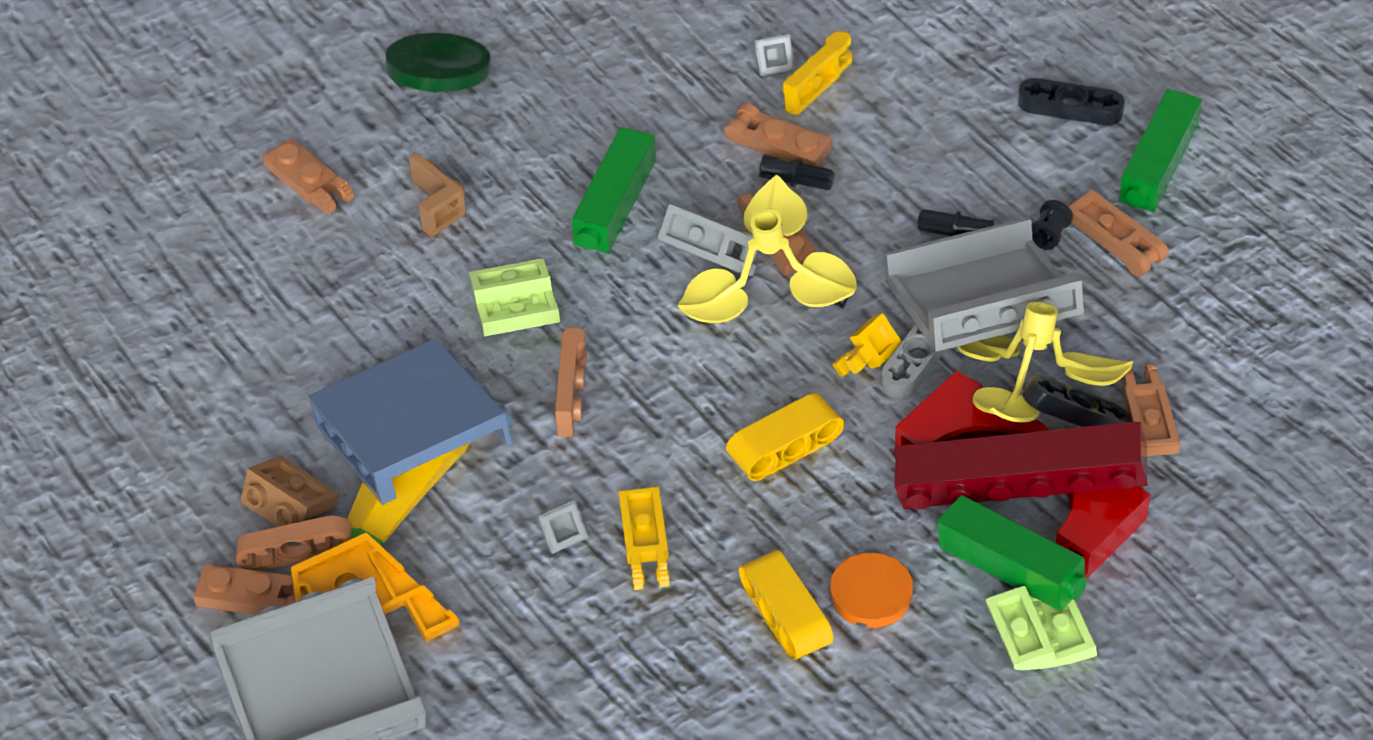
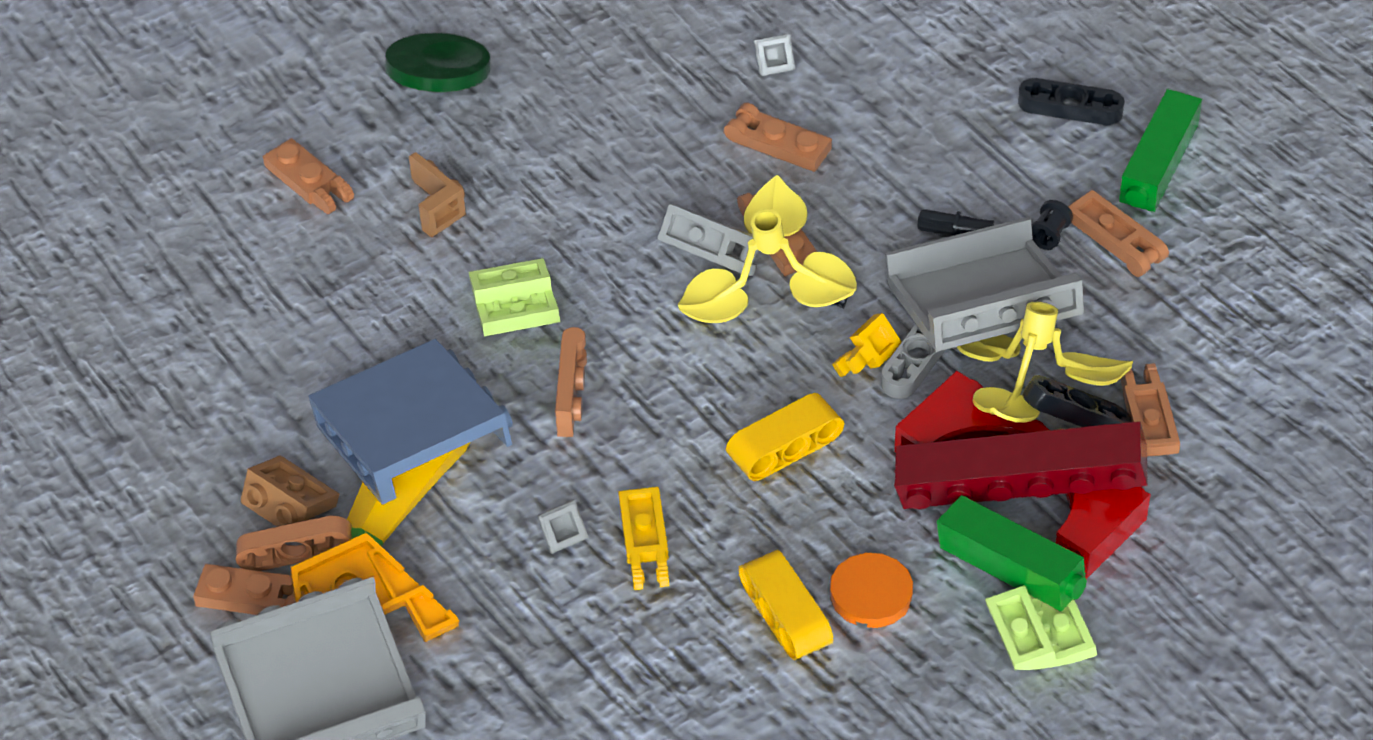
green brick [572,127,656,253] -> none
black axle [759,154,834,190] -> none
yellow hinge [783,30,852,116] -> none

